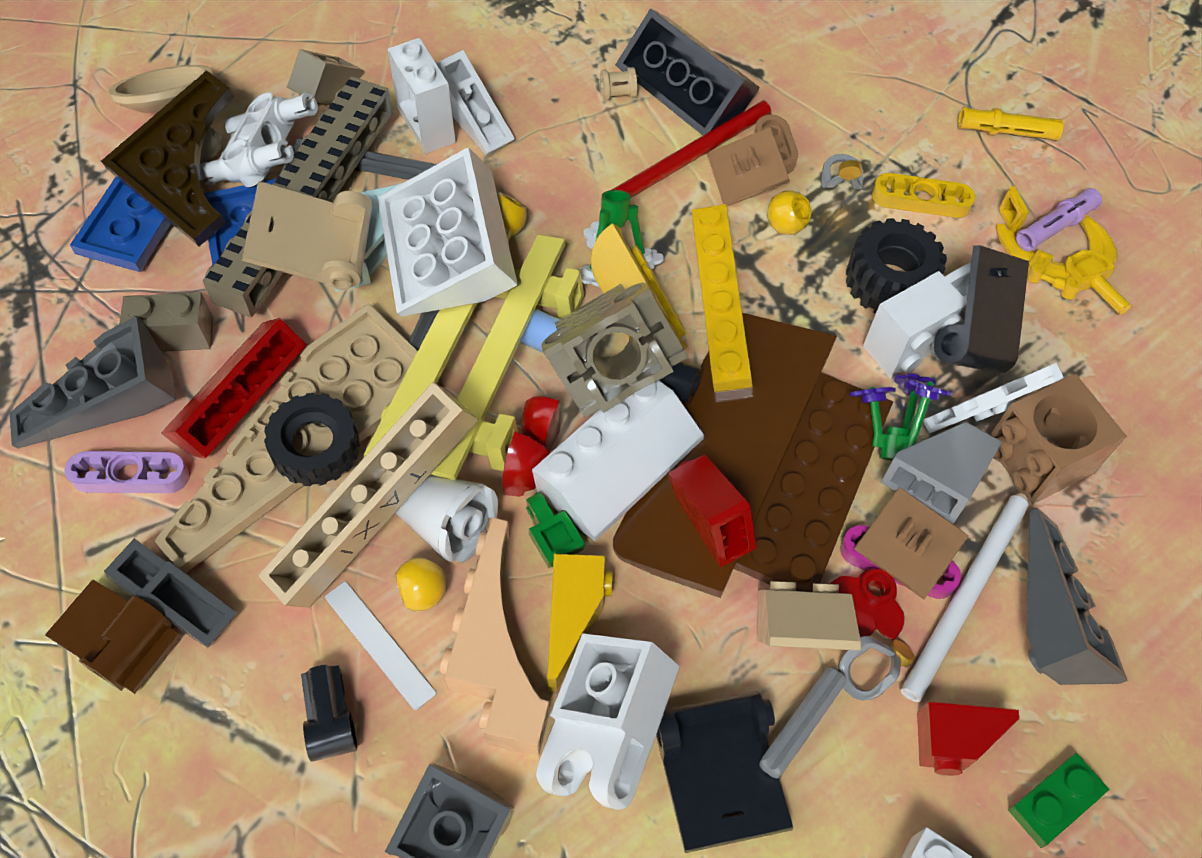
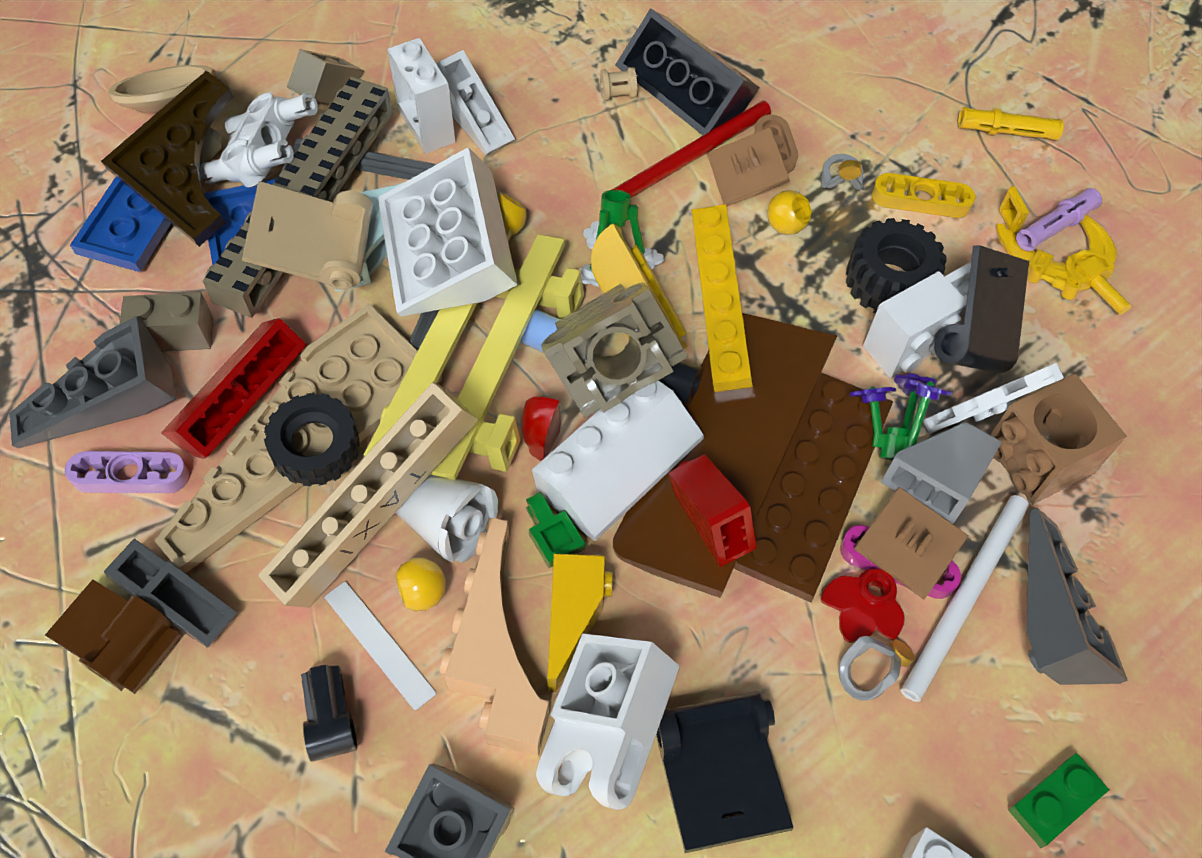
red brick [502,431,550,497] -> none
tan slope [757,581,861,650] -> none
light grey axle [760,667,846,778] -> none
red slope [917,702,1020,776] -> none

